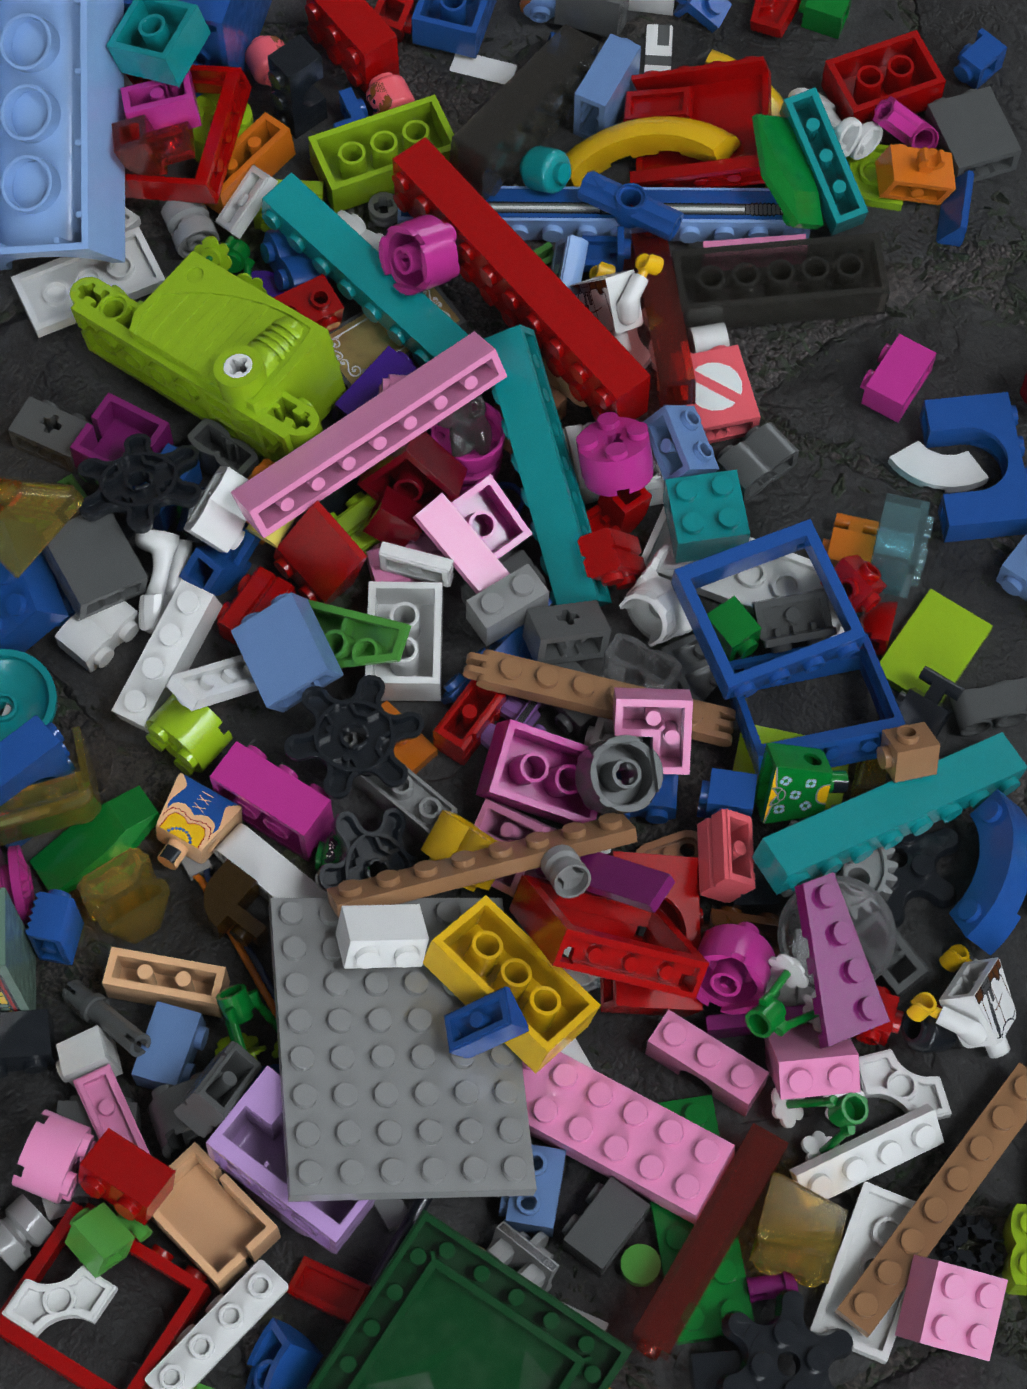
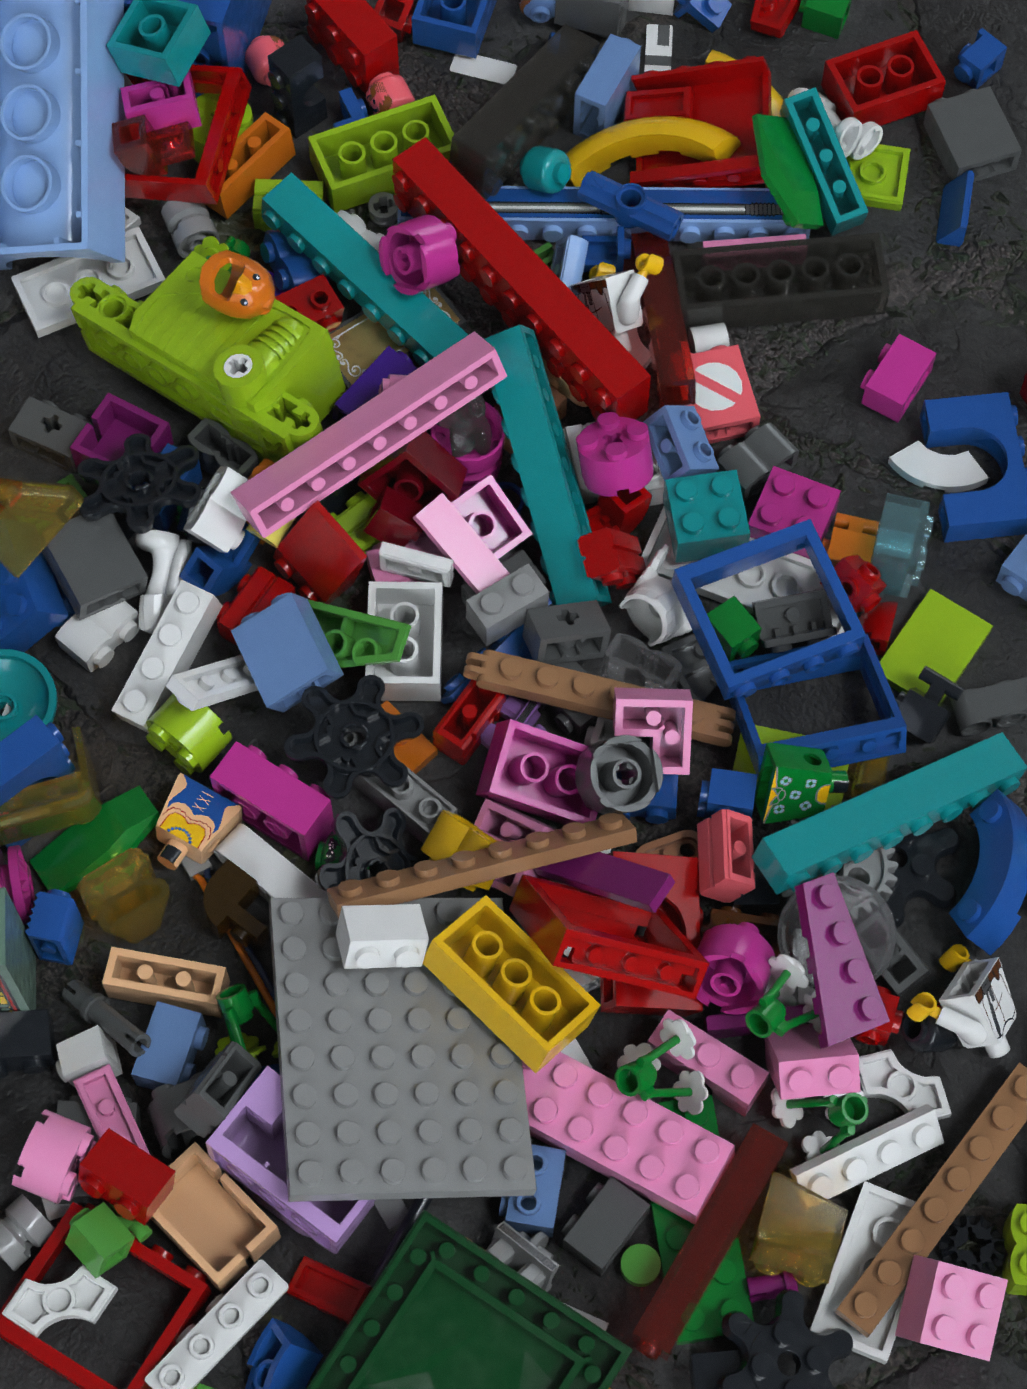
white tile [215,165,278,239] -> none
blue slope [444,986,529,1058] -> none
light grey wheel [541,845,591,899] -> none
dark pink piece [873,96,939,148] -> none
orange brick [875,144,956,205] -> none
medium nougat brick [877,722,940,783] -> none
none -> orange piece [199,250,275,319]
none -> plant [614,1018,708,1115]
none -> dark pink brick [748,466,841,559]

